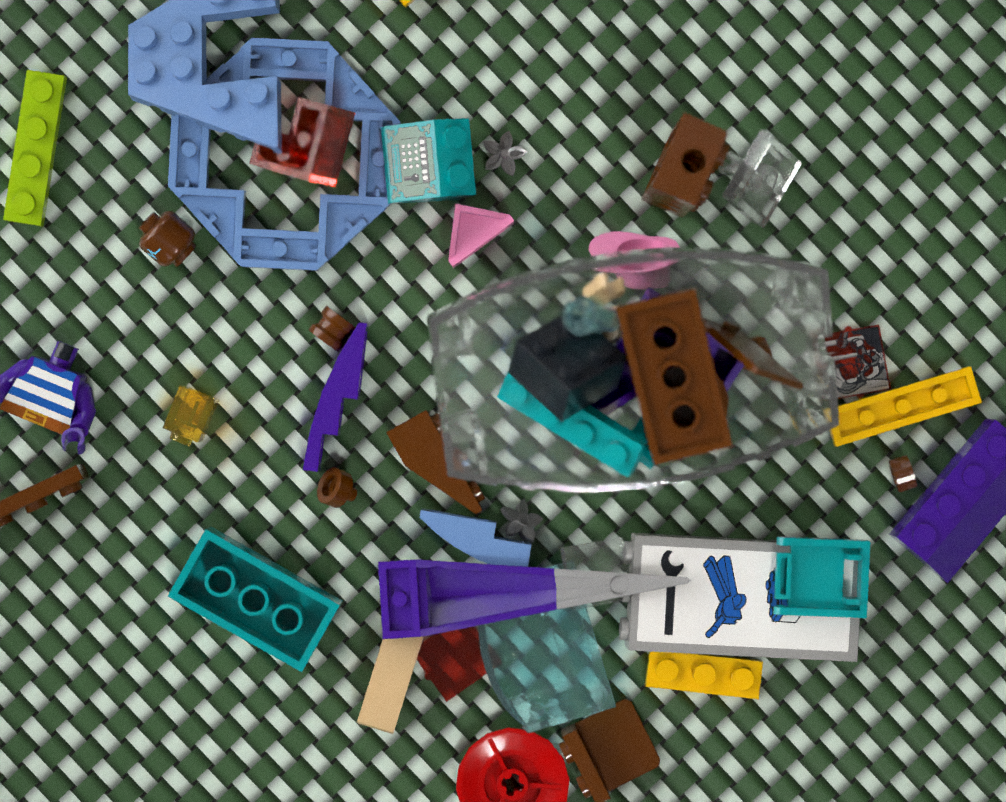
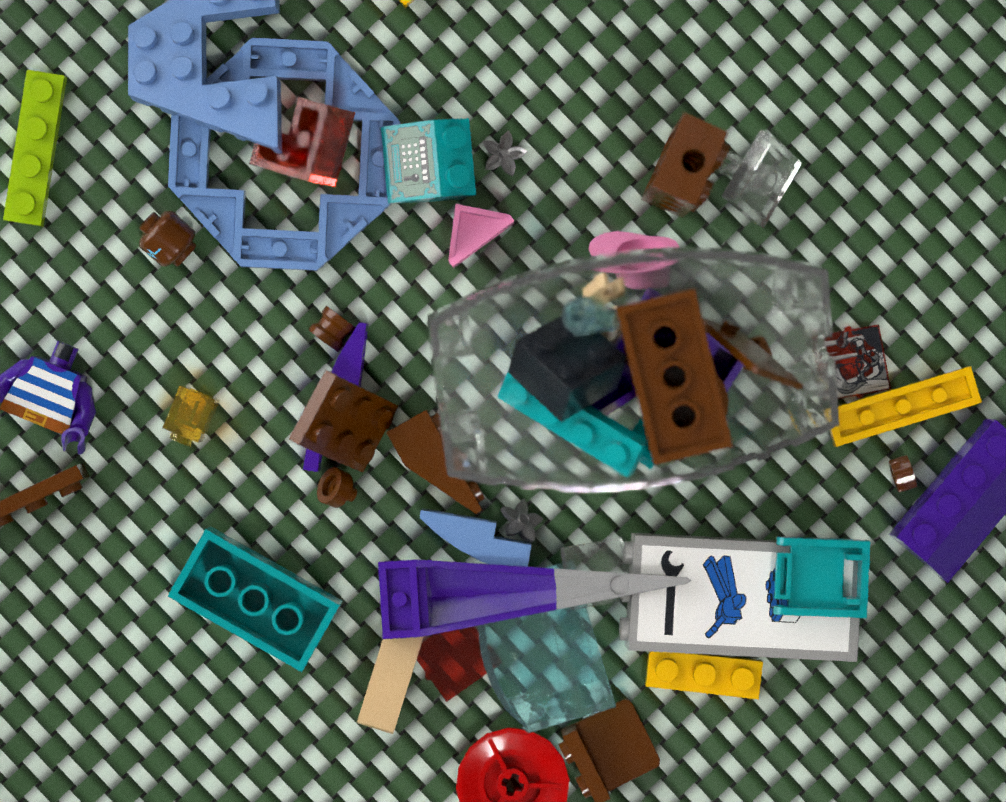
none -> reddish brown plate [289,370,399,473]

